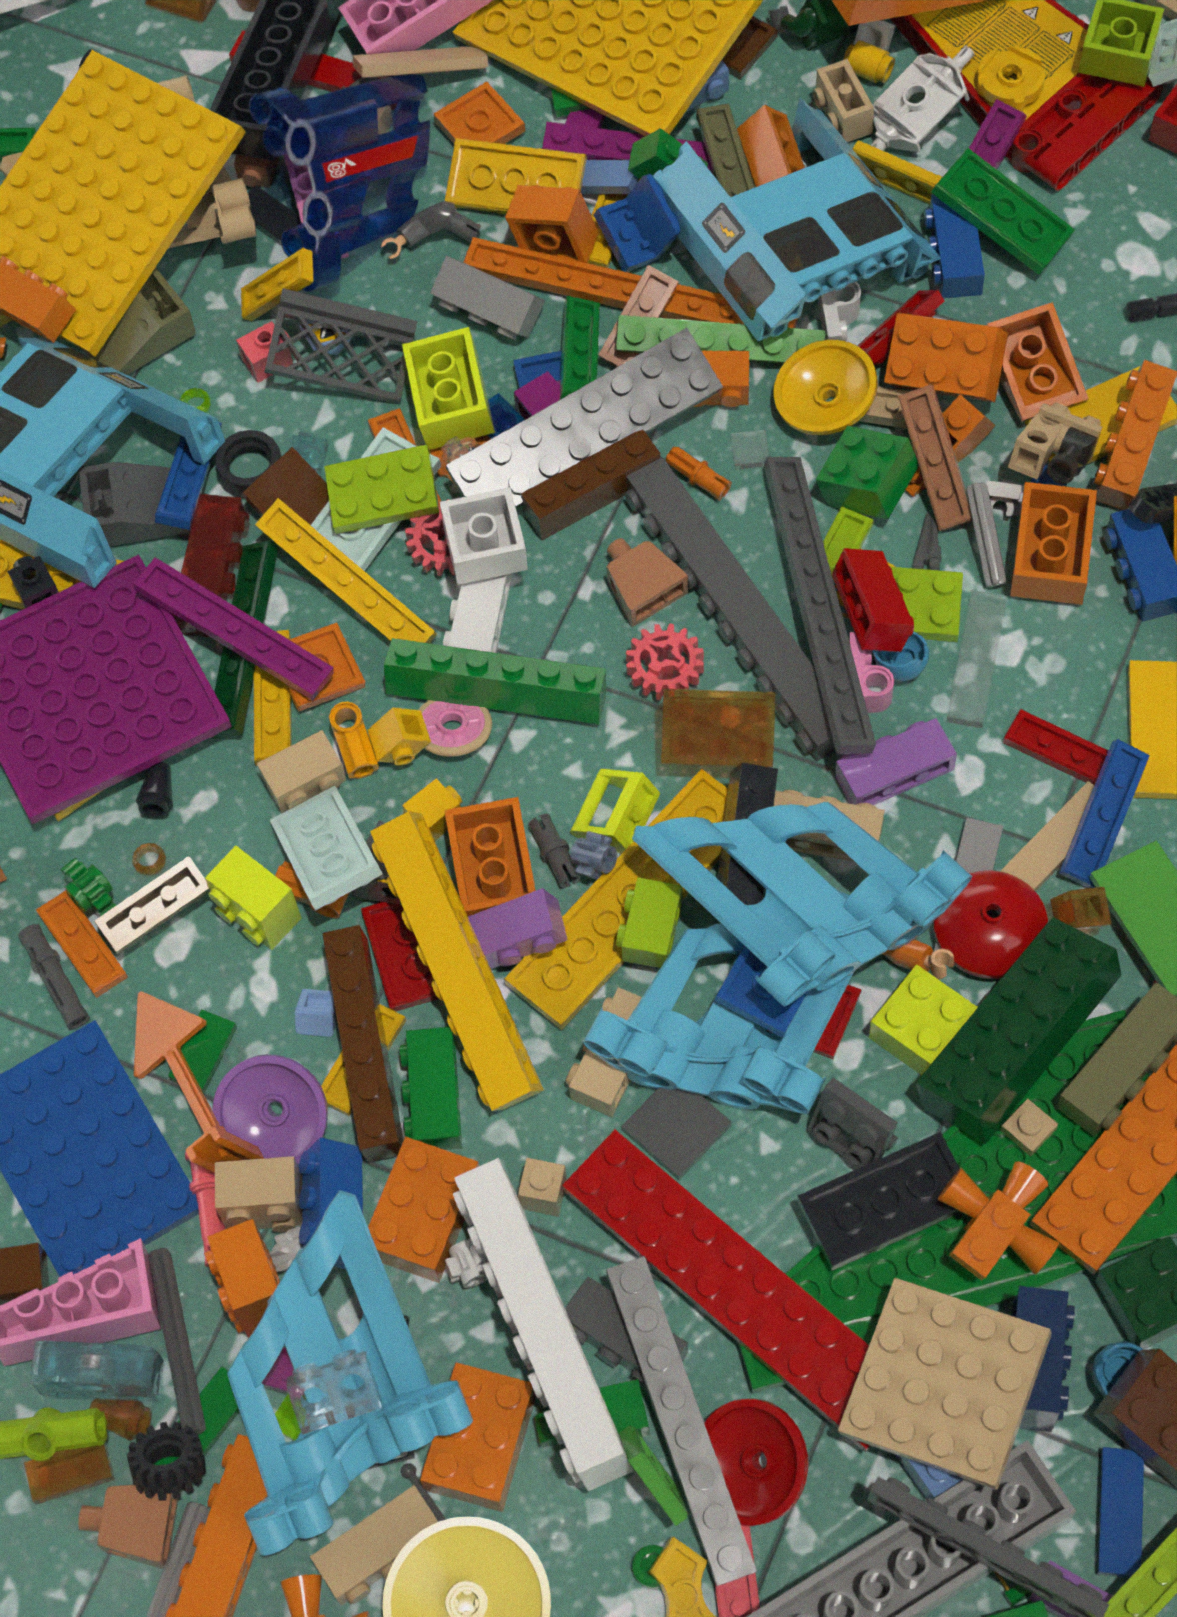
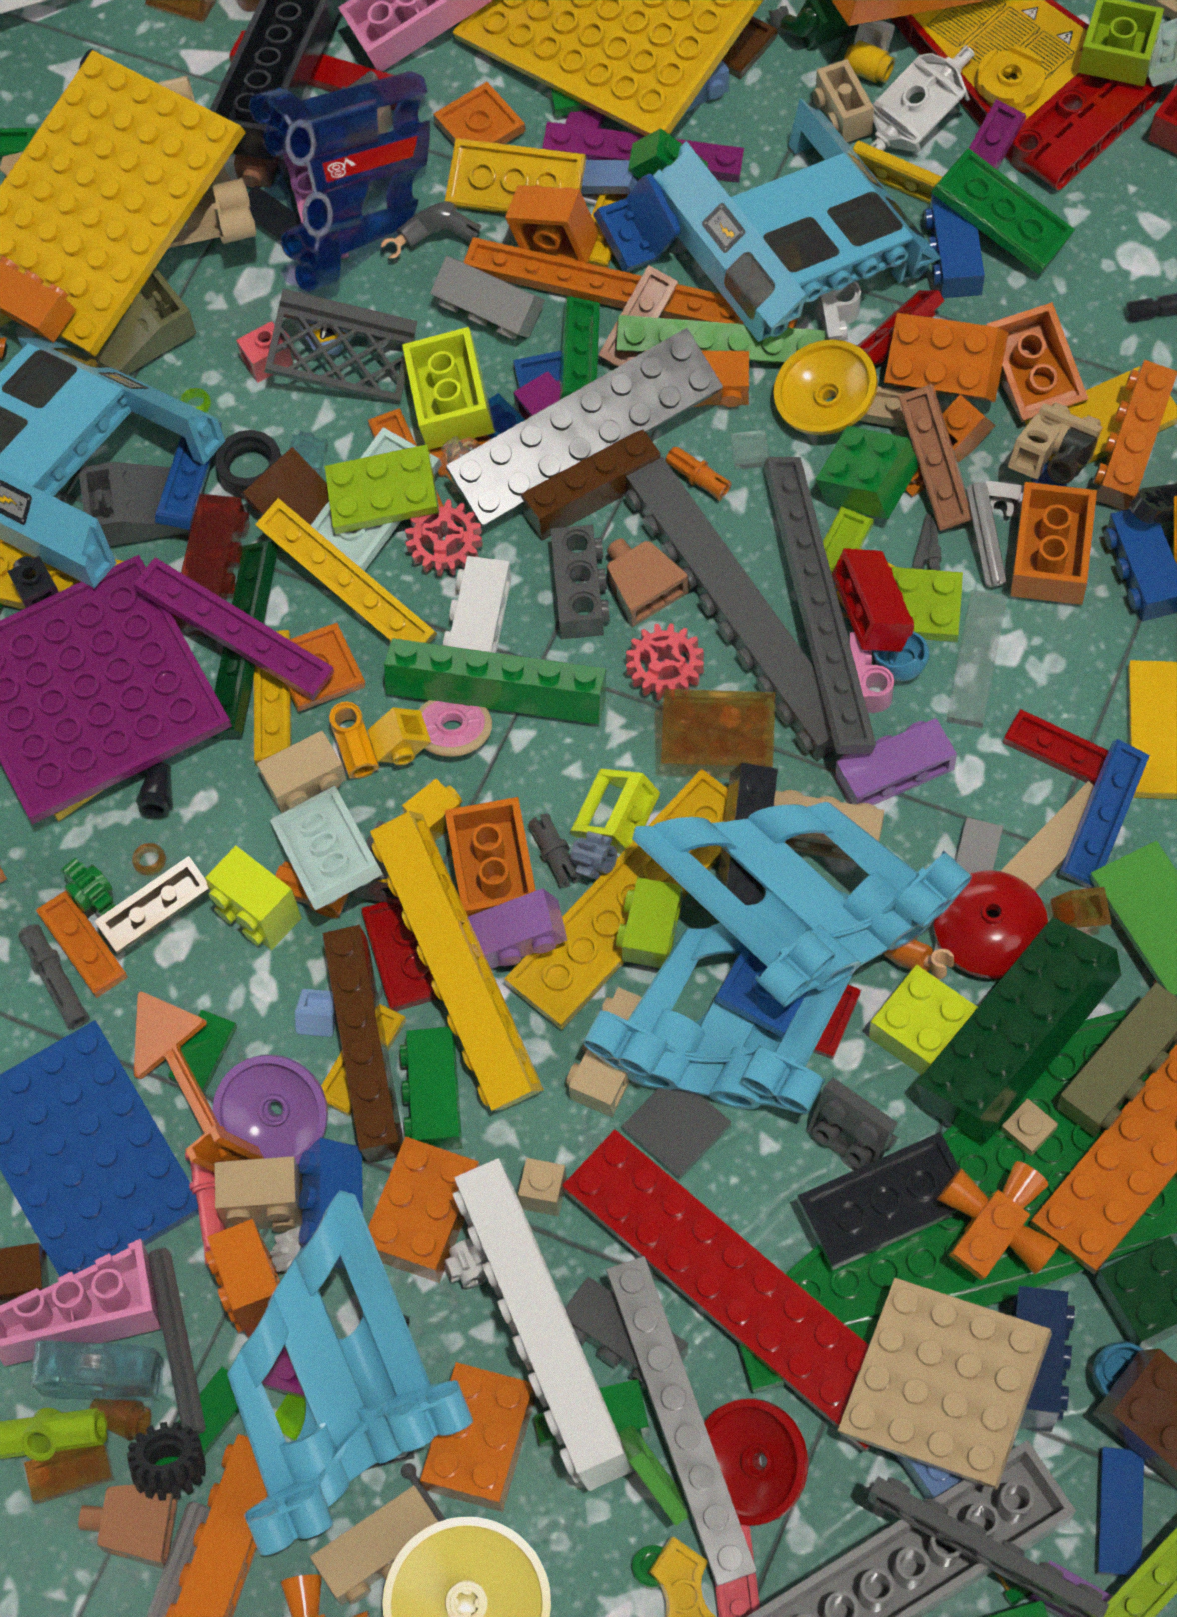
yellow tile [241,248,313,321] -> none
clear brick [287,1350,382,1435] -> none
tan tile [353,46,488,78] -> none
white brick [440,487,528,585] -> none
olive tile [696,103,755,197] -> none
orange brick [737,105,805,187] -> none
none -> dark grey brick [550,525,610,639]

